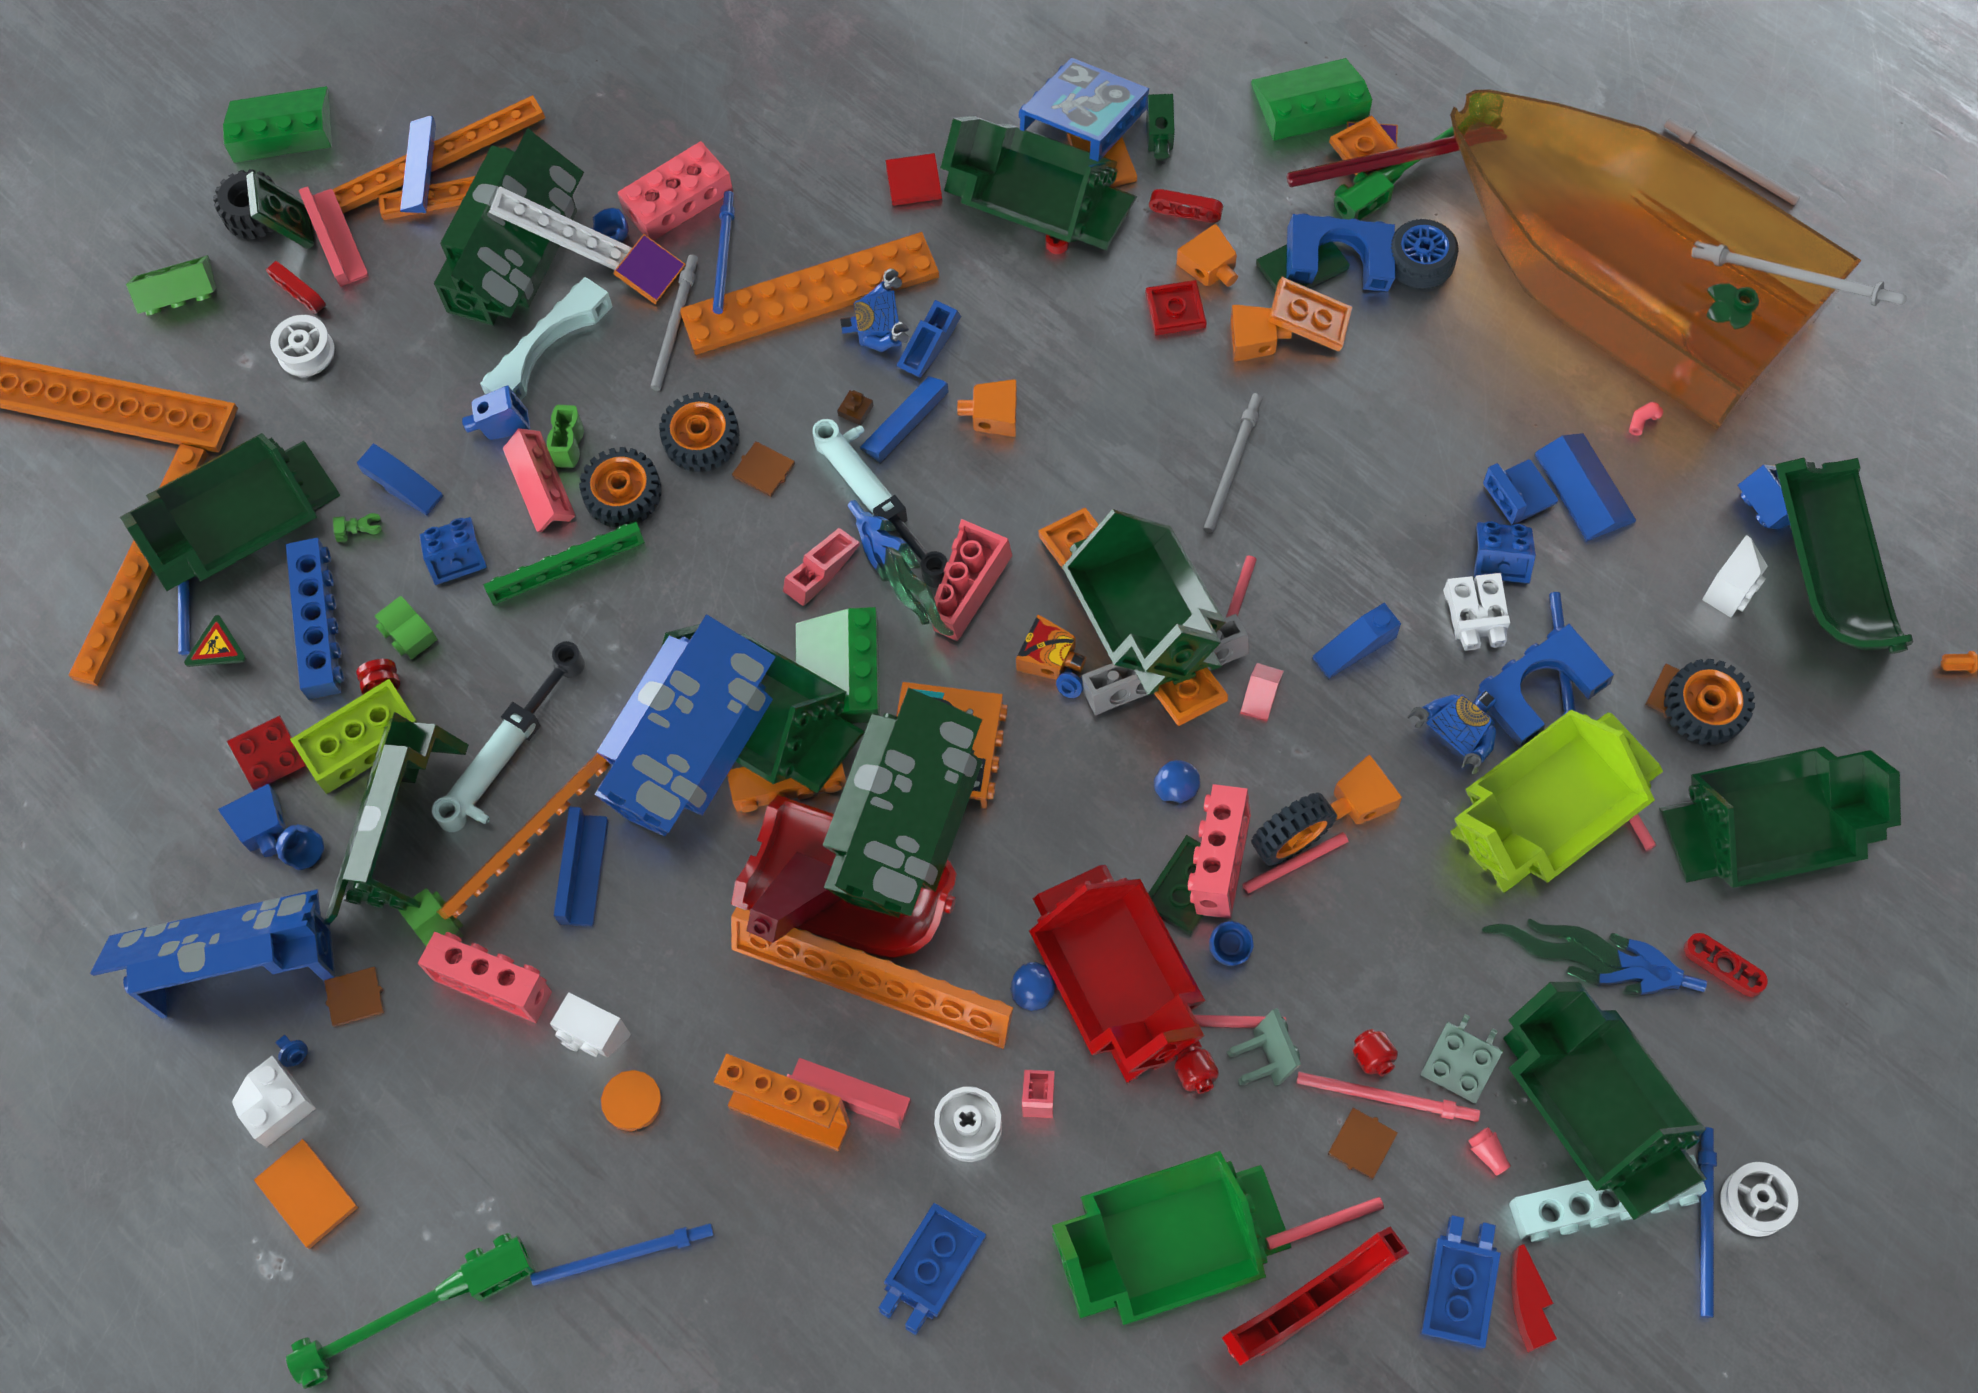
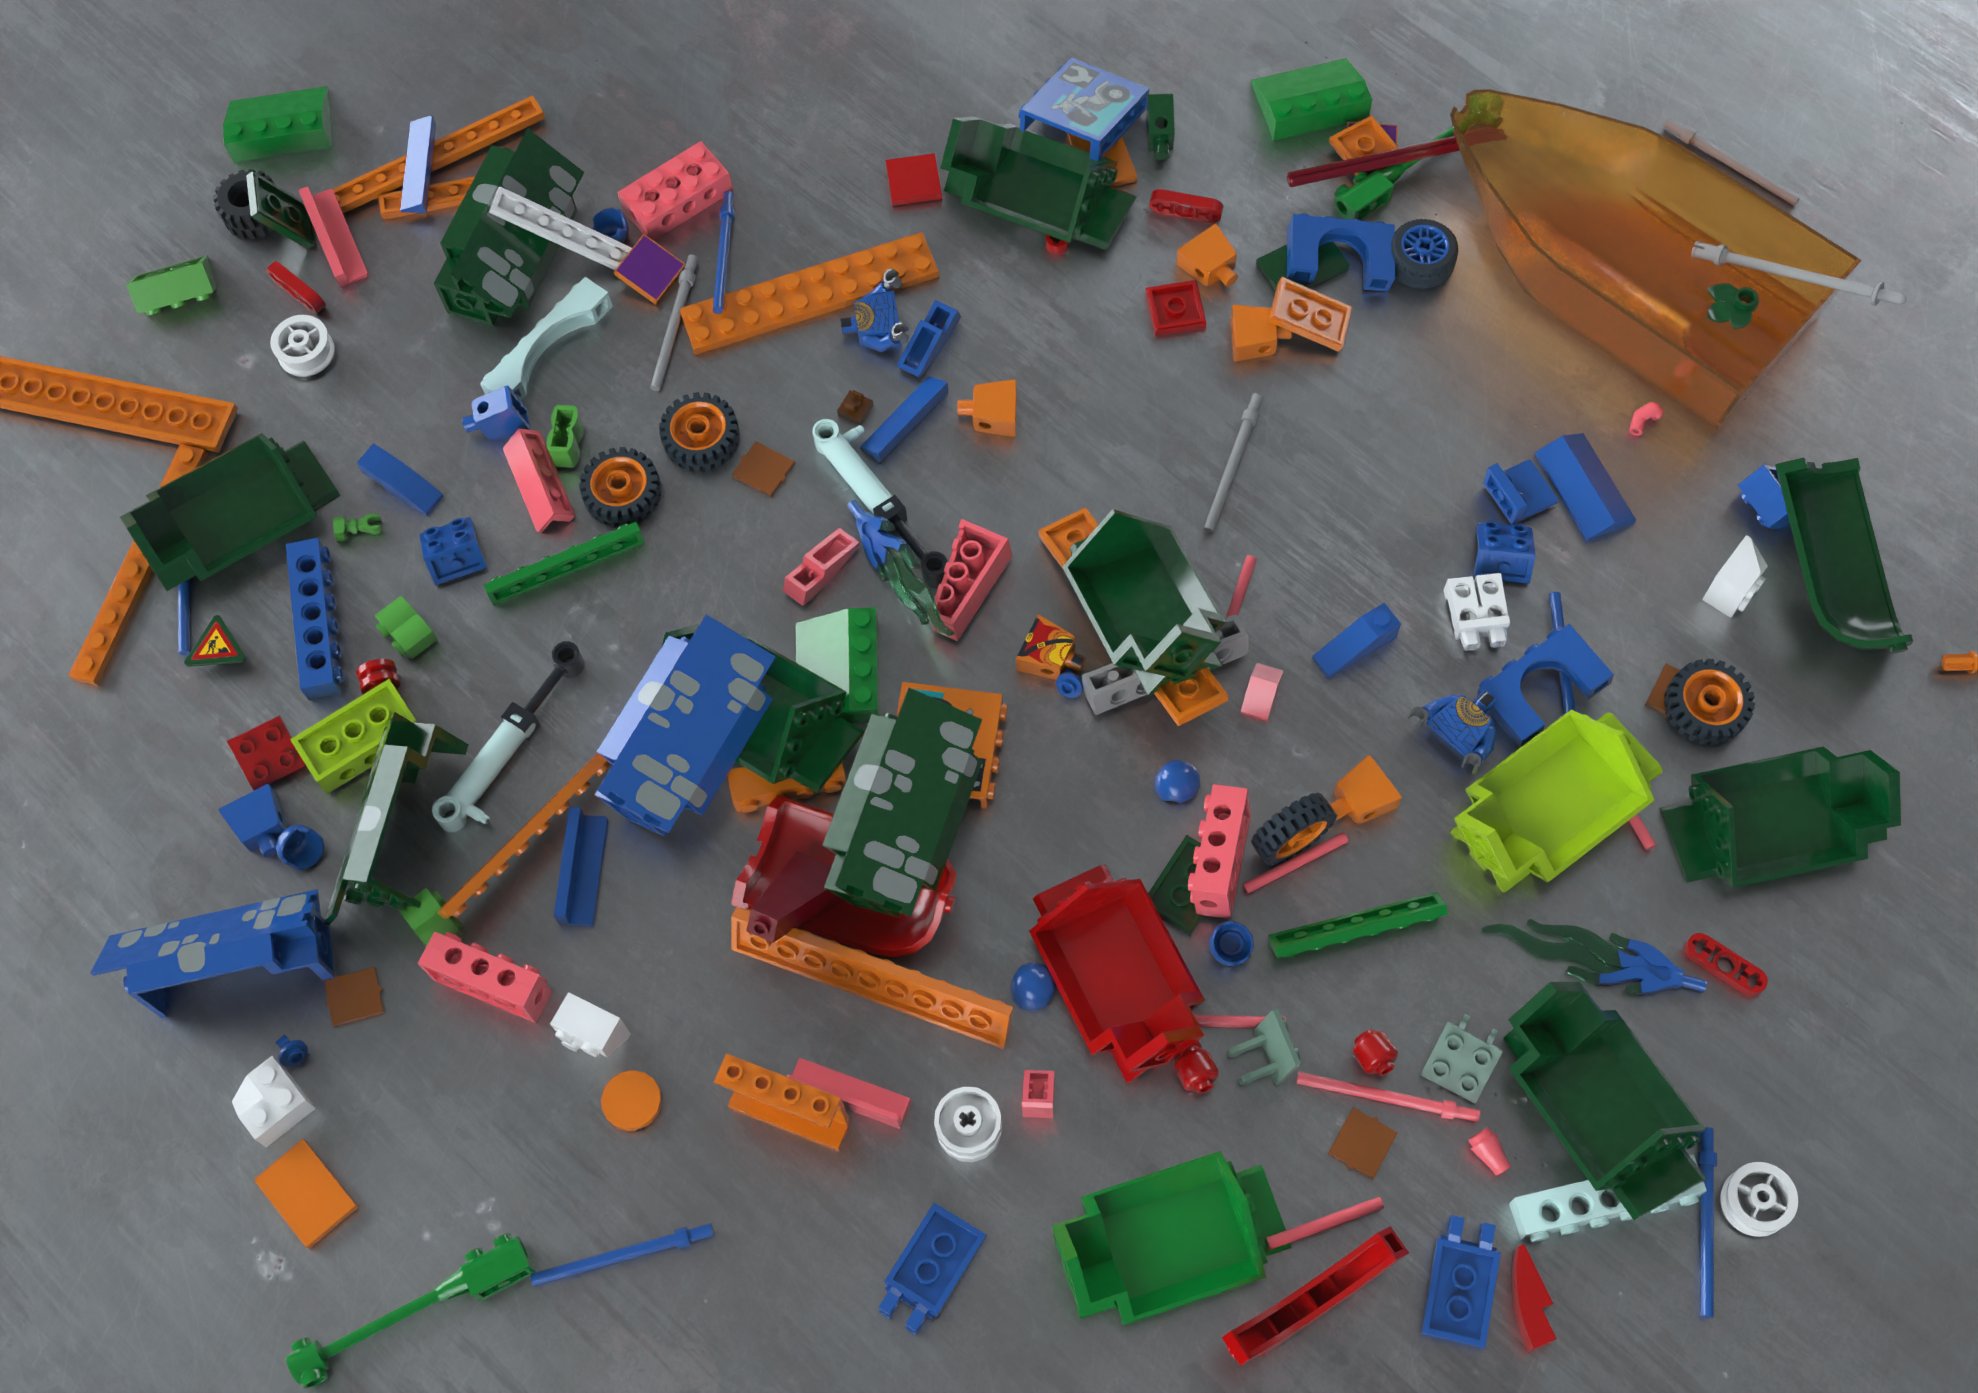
none -> green plate [1268,892,1448,958]

